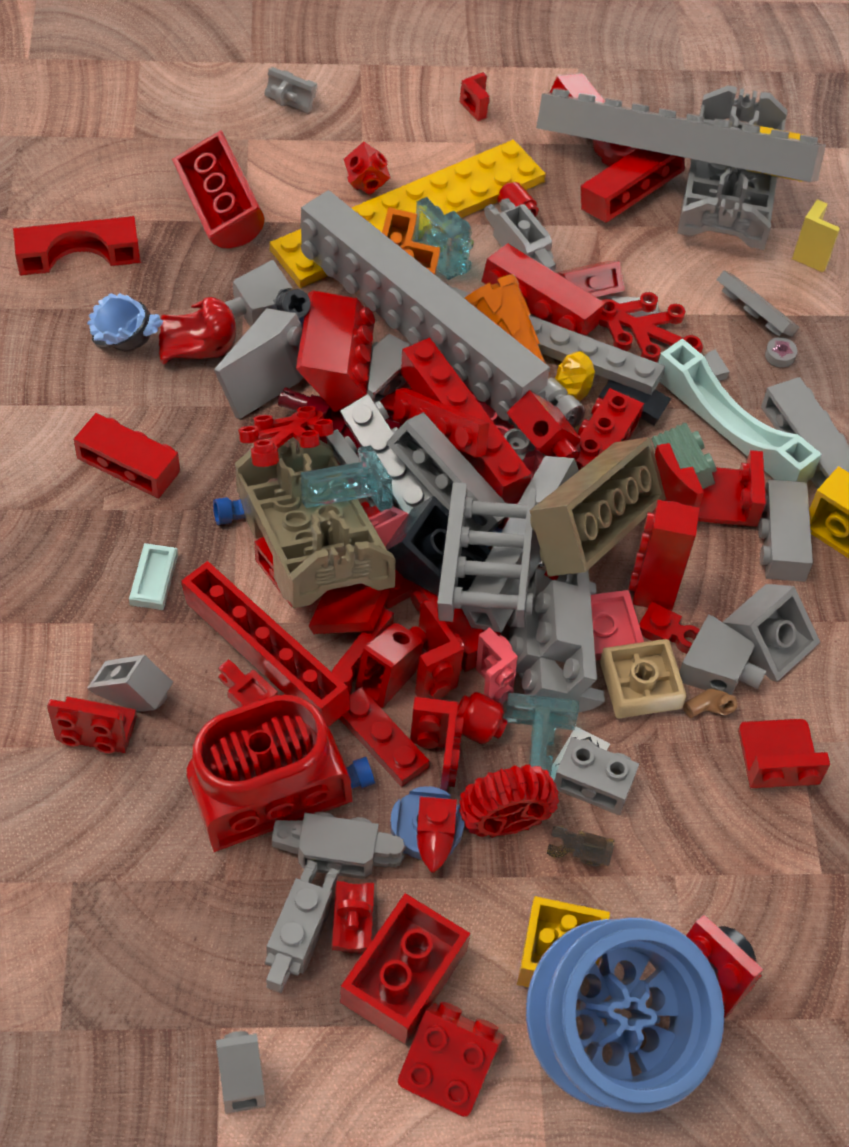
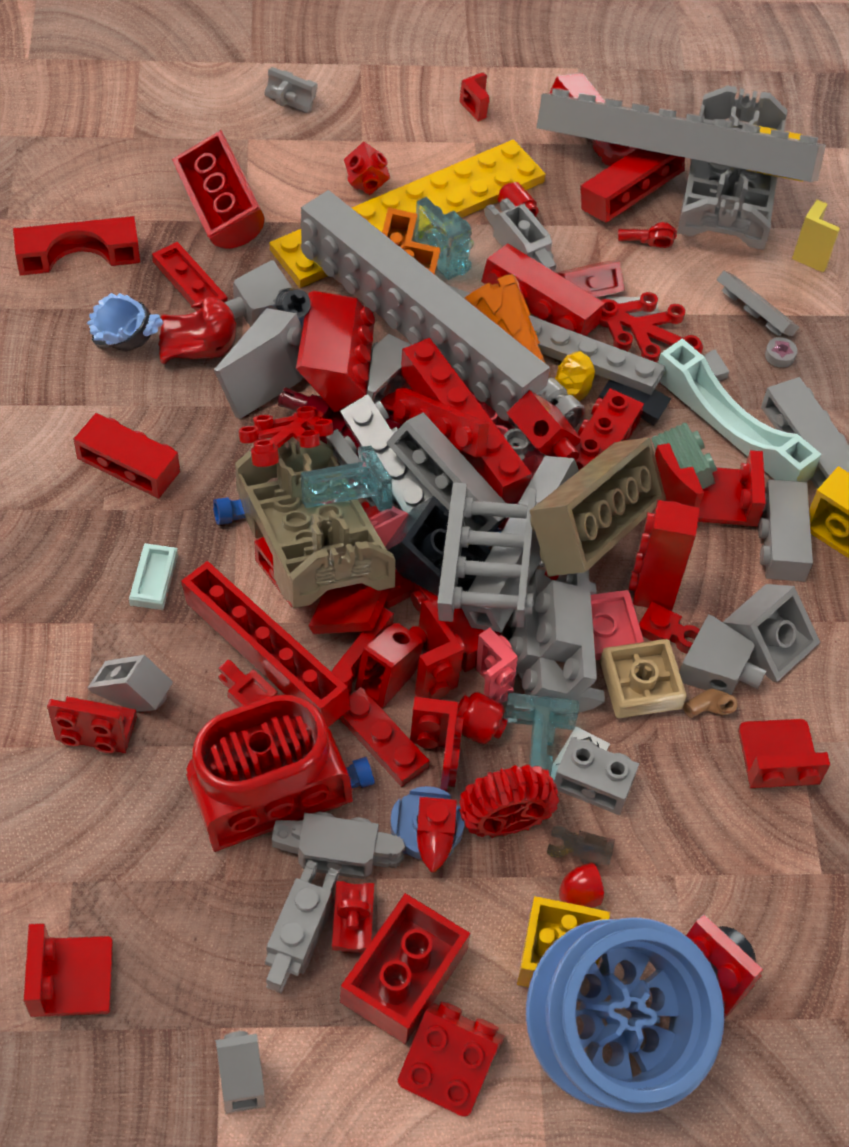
none -> red bracket [23,923,113,1017]
none -> red plate [152,241,228,311]
none -> red piece [559,862,604,908]
none -> red plate [618,222,677,248]

